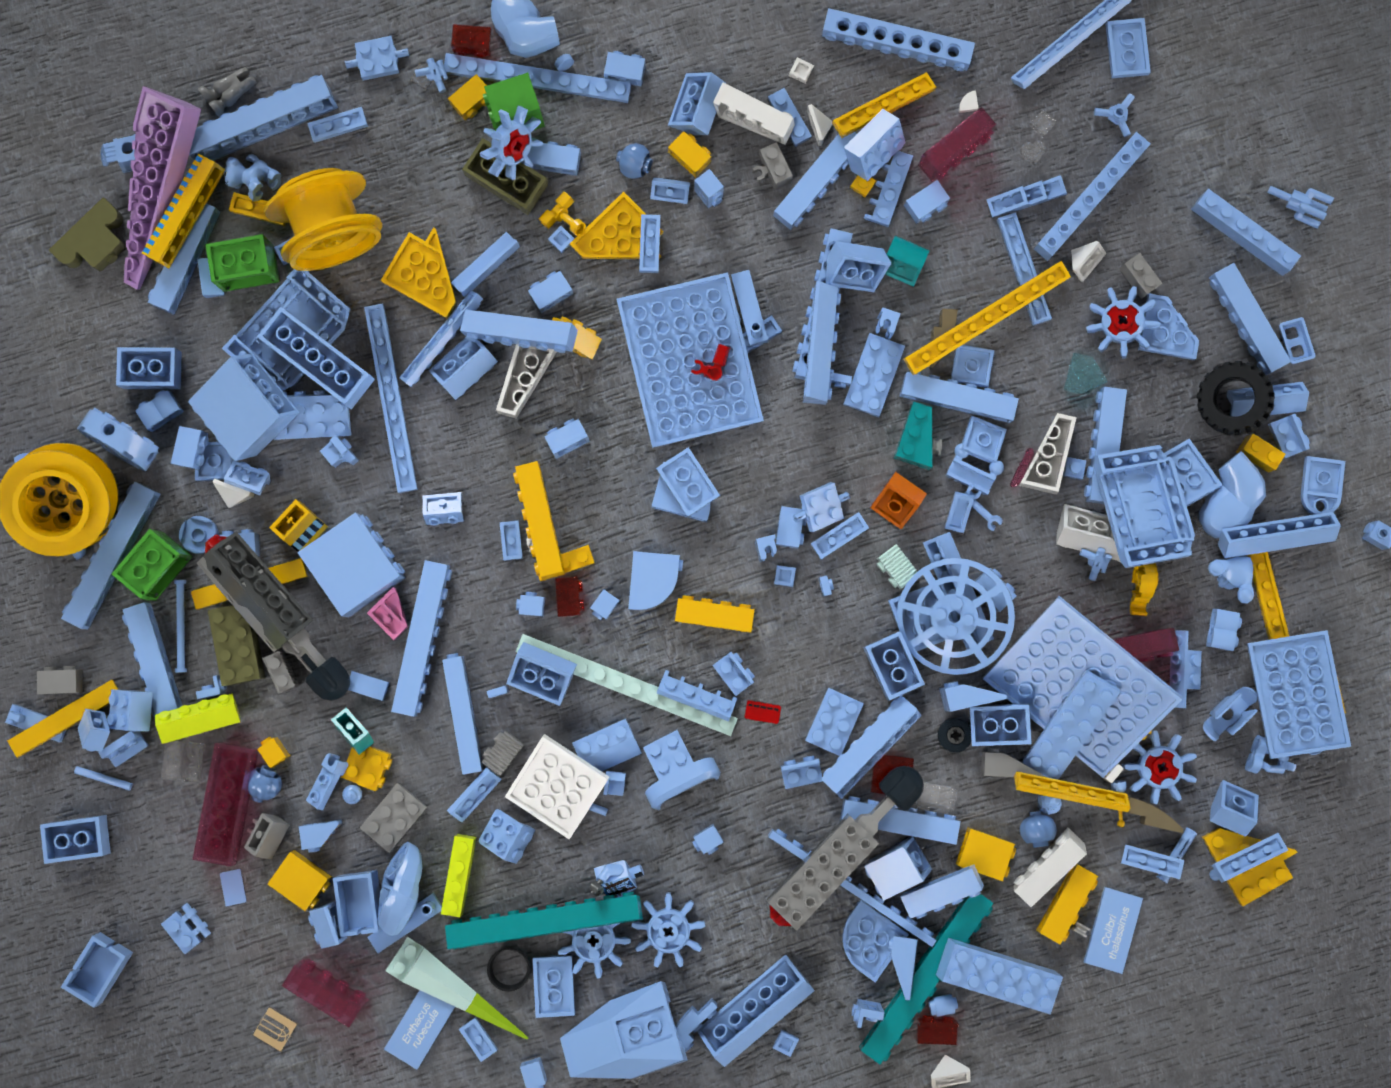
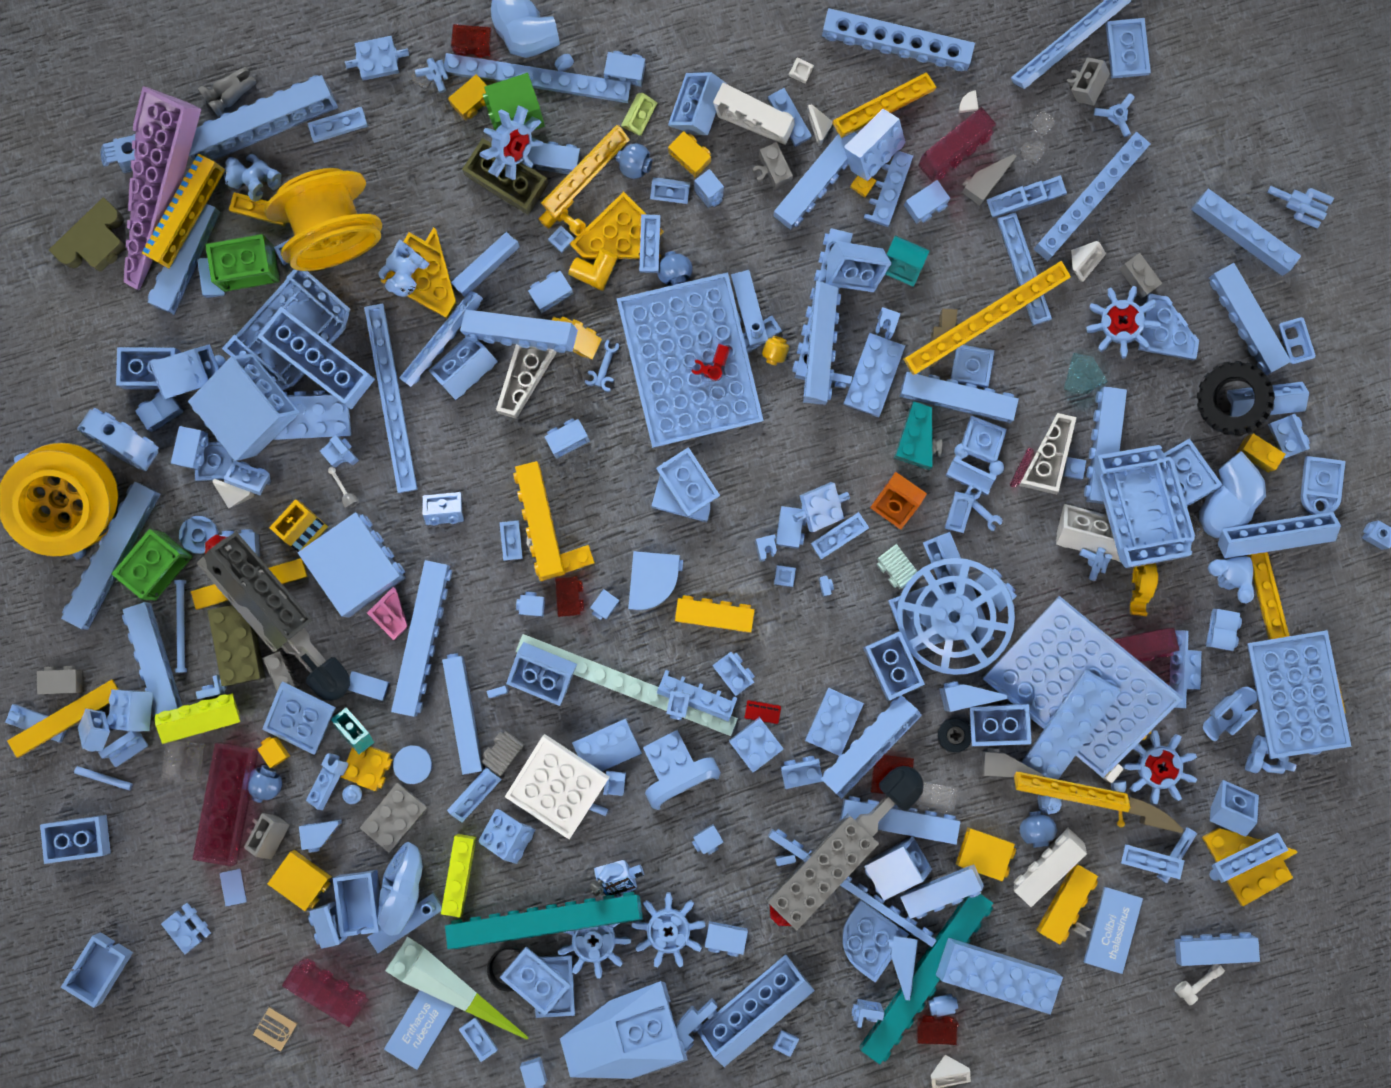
none -> light blue slope [150,344,226,400]
none -> light blue plate [262,682,336,755]
none -> hinge [328,467,359,510]
none -> light blue animal [379,239,430,297]
none -> light blue tile [393,745,432,784]
none -> light blue plate [500,946,571,1016]
none -> yellow tile [541,125,630,218]
none -> yellow brick [568,248,618,291]
none -> light blue bar [585,340,619,392]
none -> yellowish green slope [621,93,657,136]
none -> medium blue plant [657,251,693,286]
none -> light blue bracket [666,690,690,720]
none -> light blue brick [705,921,748,957]
none -> light blue brick [729,717,783,772]
none -> yellow head [762,336,790,365]
none -> light blue tile [775,853,796,866]
none -> light grey slope [962,154,1017,206]
none -> light grey brick [1067,58,1110,106]
none -> light blue brick [1175,932,1260,966]
none -> white brick [1175,964,1225,1005]

